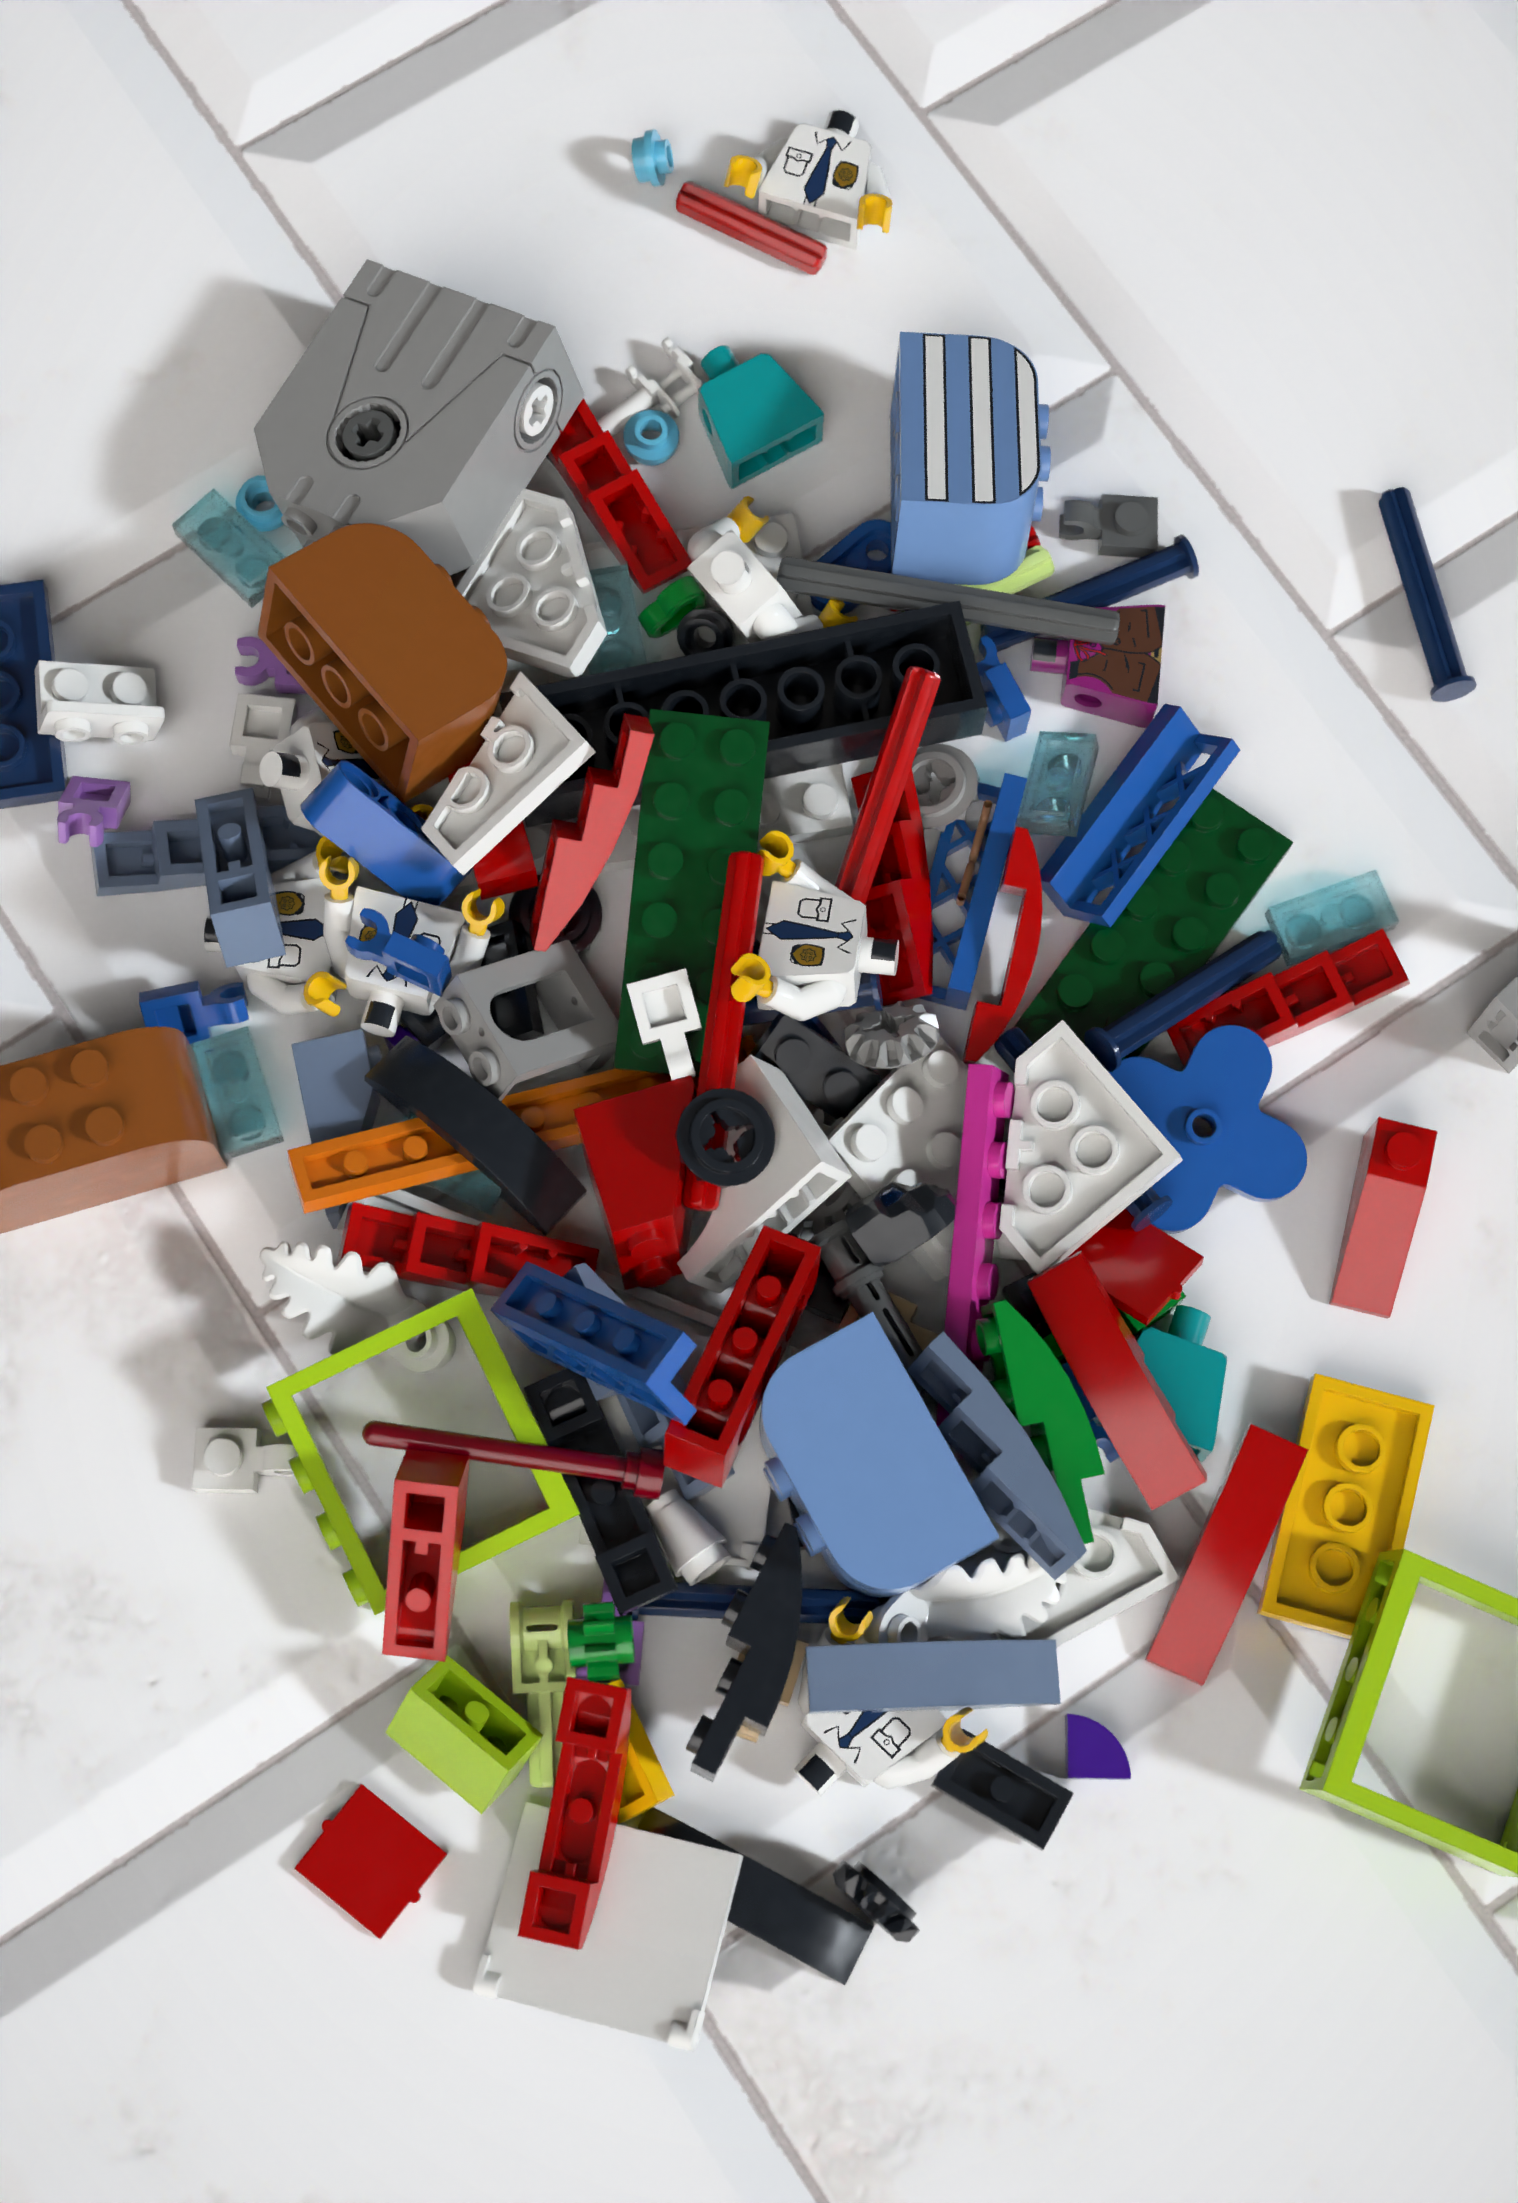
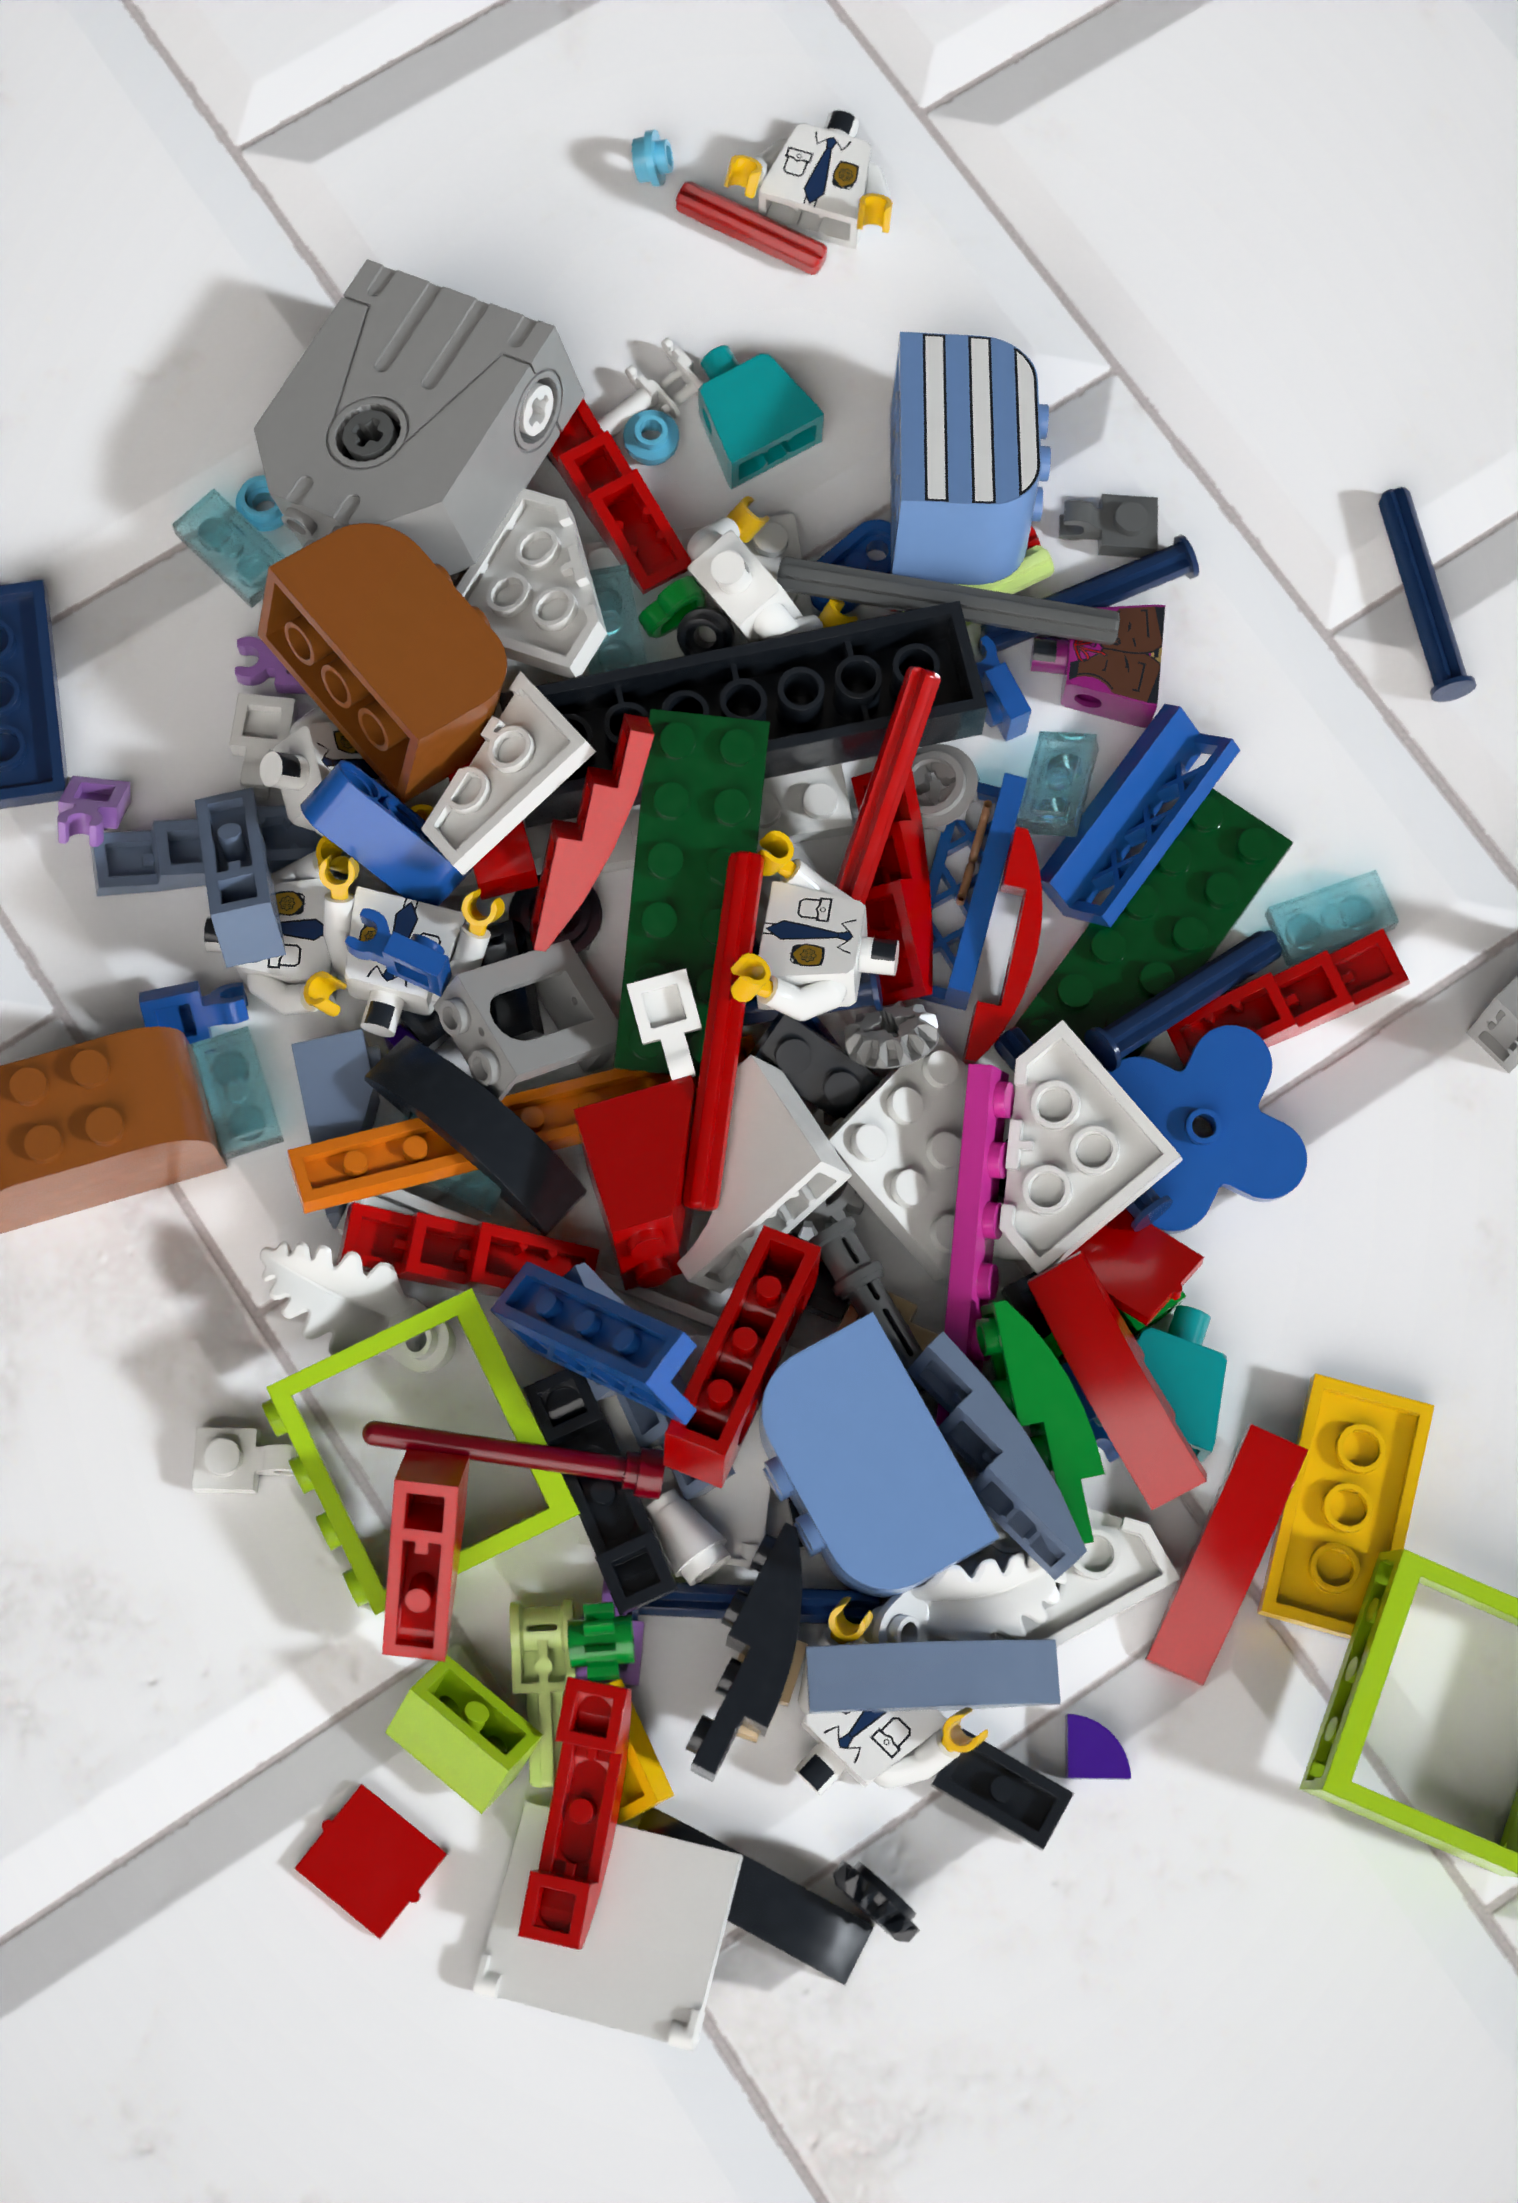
white bracket [35,660,165,745] -> none
black gear [674,1088,775,1189] -> none
black rock [845,1181,956,1267] -> none
slope [1329,1117,1438,1319] -> none

